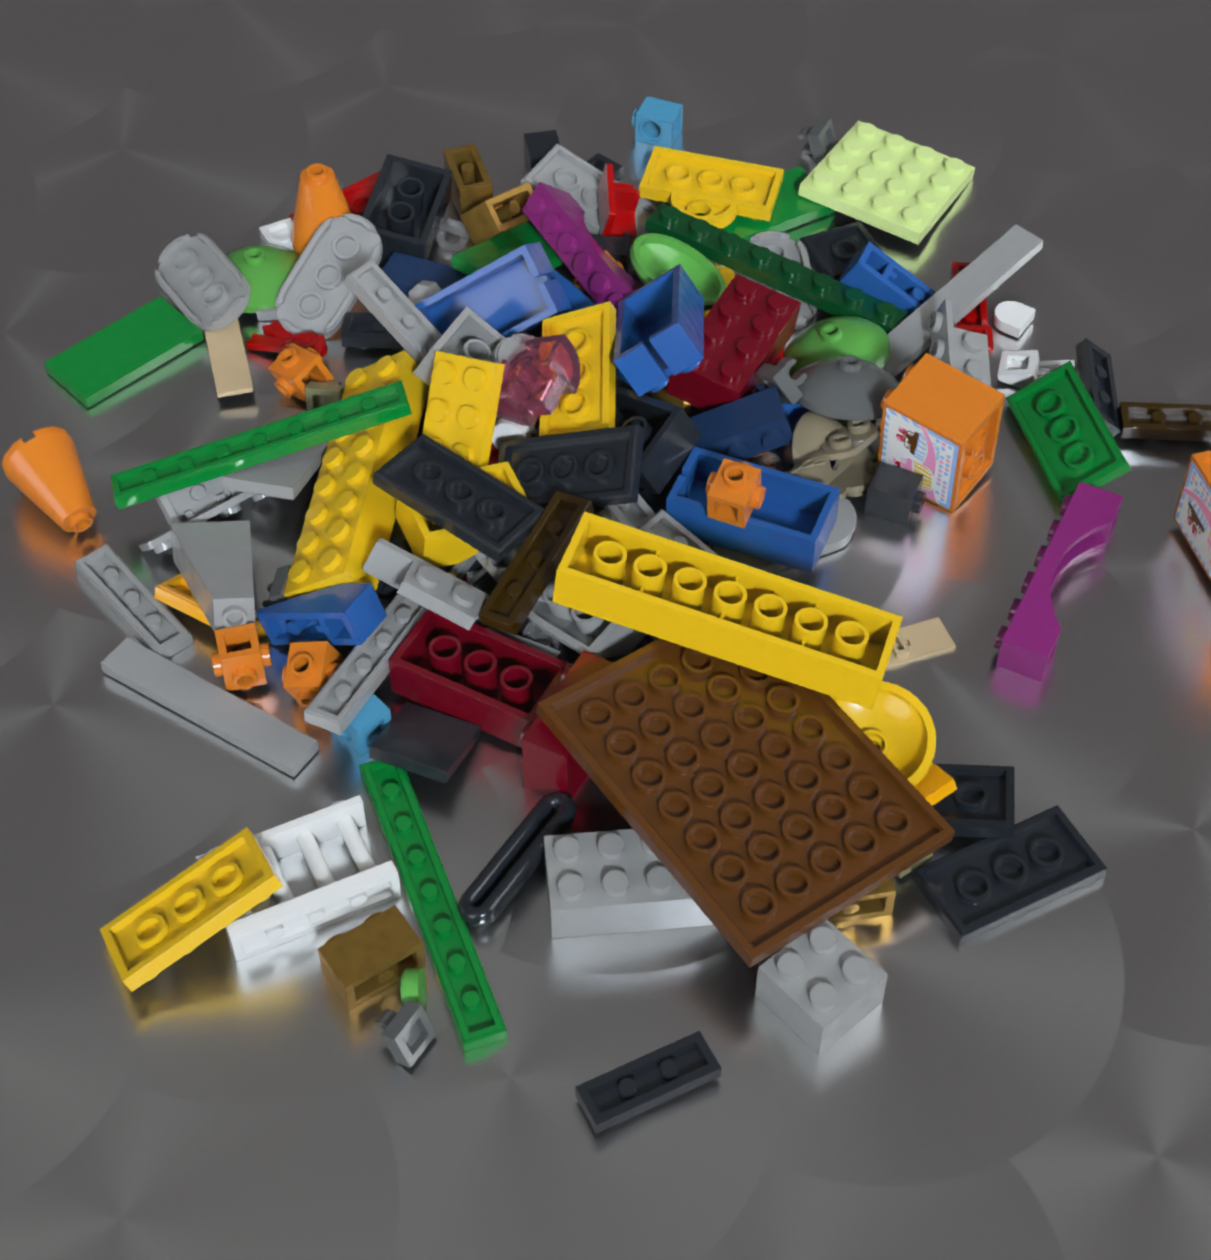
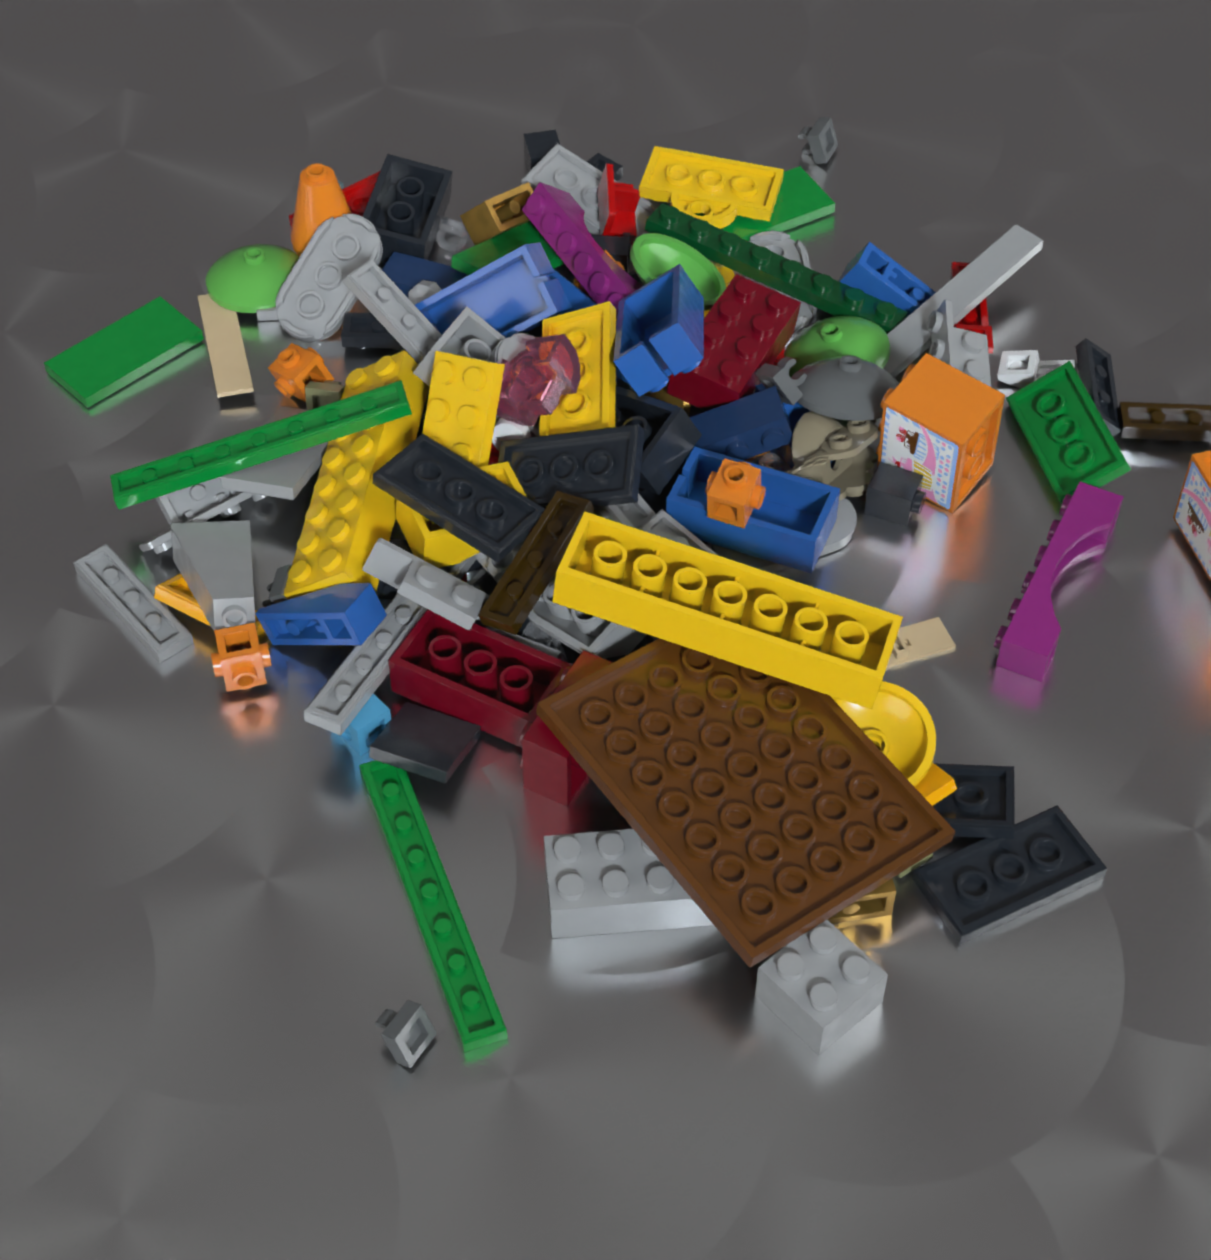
orange cone [1,426,97,533] -> none
yellow plate [99,827,283,992] -> none
light grey tile [100,637,319,777] -> none
light grey tile [155,233,251,332] -> none
white fence [196,795,401,962] -> none
red piece [245,320,328,357] -> none
white tile [259,218,293,250] -> none
orange brick [282,641,344,707] -> none
pearl gold brick [318,905,426,1011] -> none
bright green tile [401,968,427,1010] -> none
pearl gold brick [443,144,493,223] -> none
black piece [458,792,576,928] -> none
black plate [575,1031,721,1134] -> none
dark azure brick [632,96,683,149] -> none
yellowish green plate [798,120,975,245] -> none
black tile [799,221,882,281] -> none
white tile [993,301,1036,338] -> none

